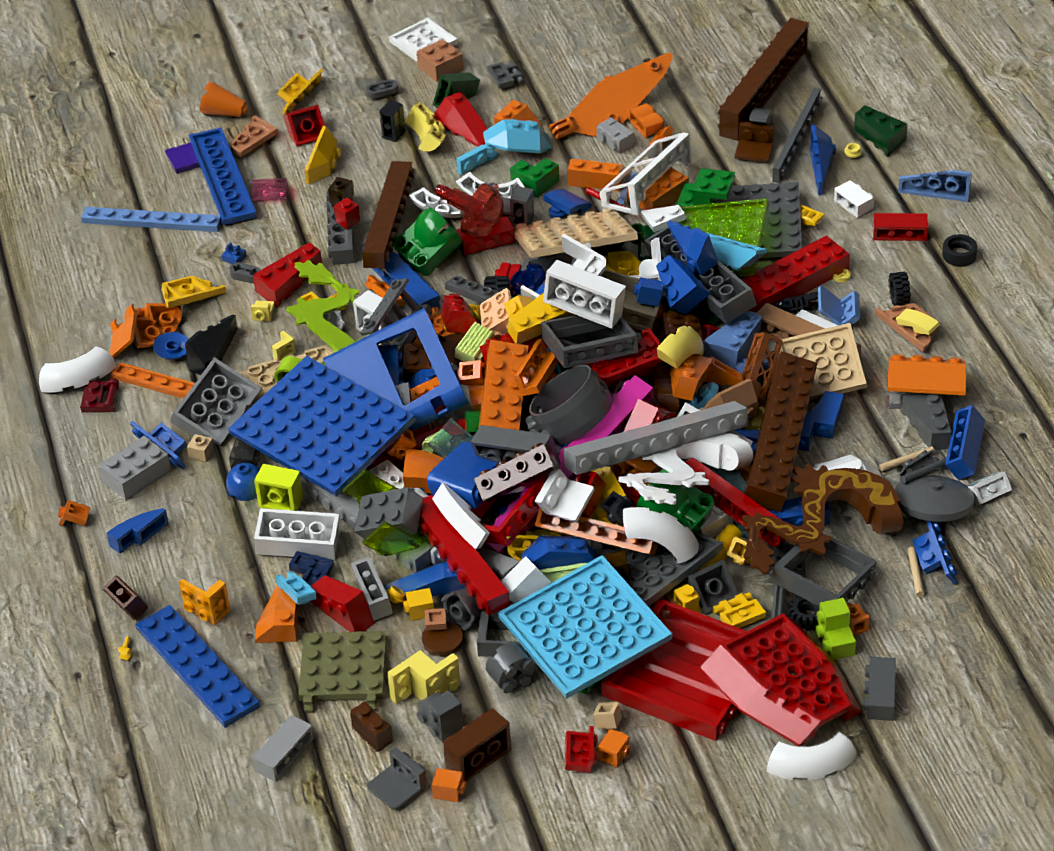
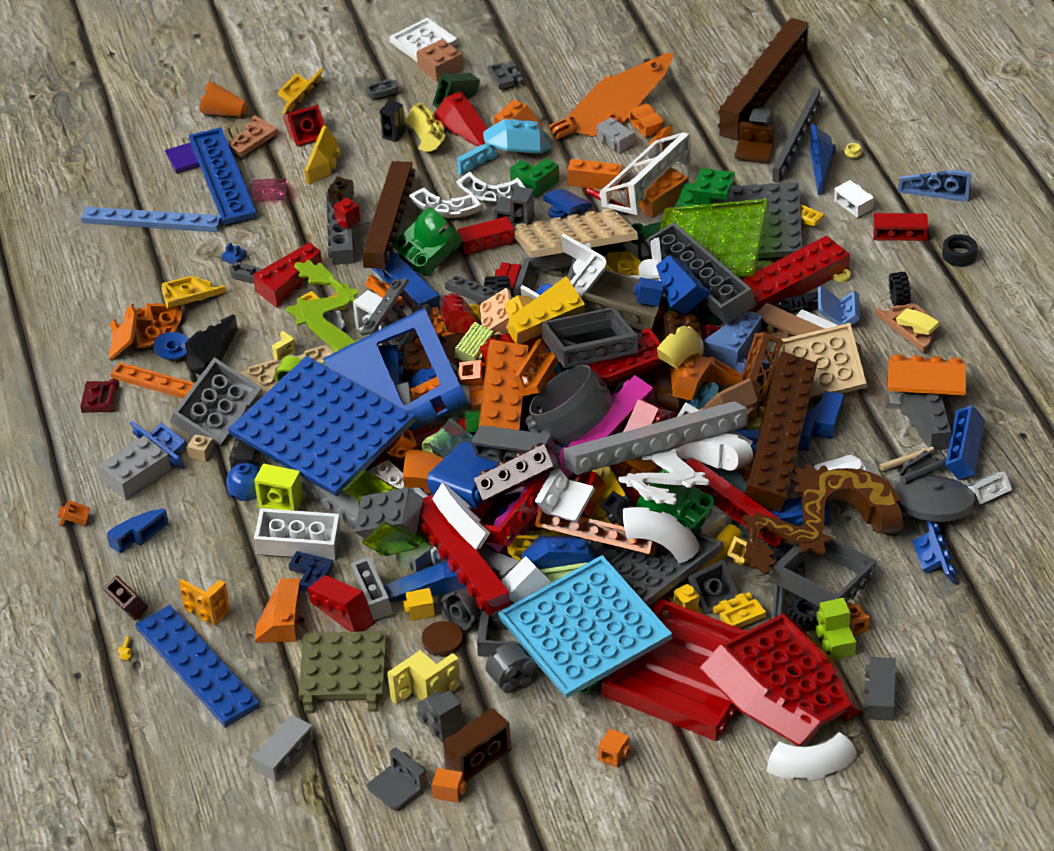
white brick [39,347,117,392] -> none
light yellow bracket [251,301,274,321] -> none
medium azure hinge [276,571,316,604] -> none
reddish brown brick [350,702,393,752] -> none
yellow plate [386,586,405,604] -> none
nougat plate [425,608,447,631] -> none
clear red piece [434,182,504,238] -> none
clear blue plate [510,264,546,294] -> none
white brick [543,260,626,329] -> none
red bracket [565,726,598,773] -> none
tan plate [593,702,622,730] -> none
dark brown brick [605,550,631,581] -> none
light blue bar [617,172,638,204] -> none
white wing [641,205,687,233] -> none
blue wedge [667,220,718,275] -> none
medium azure wedge [706,233,767,270] -> none
dark green wedge [854,105,908,157] -> none
tan bar [907,547,924,597] -> none

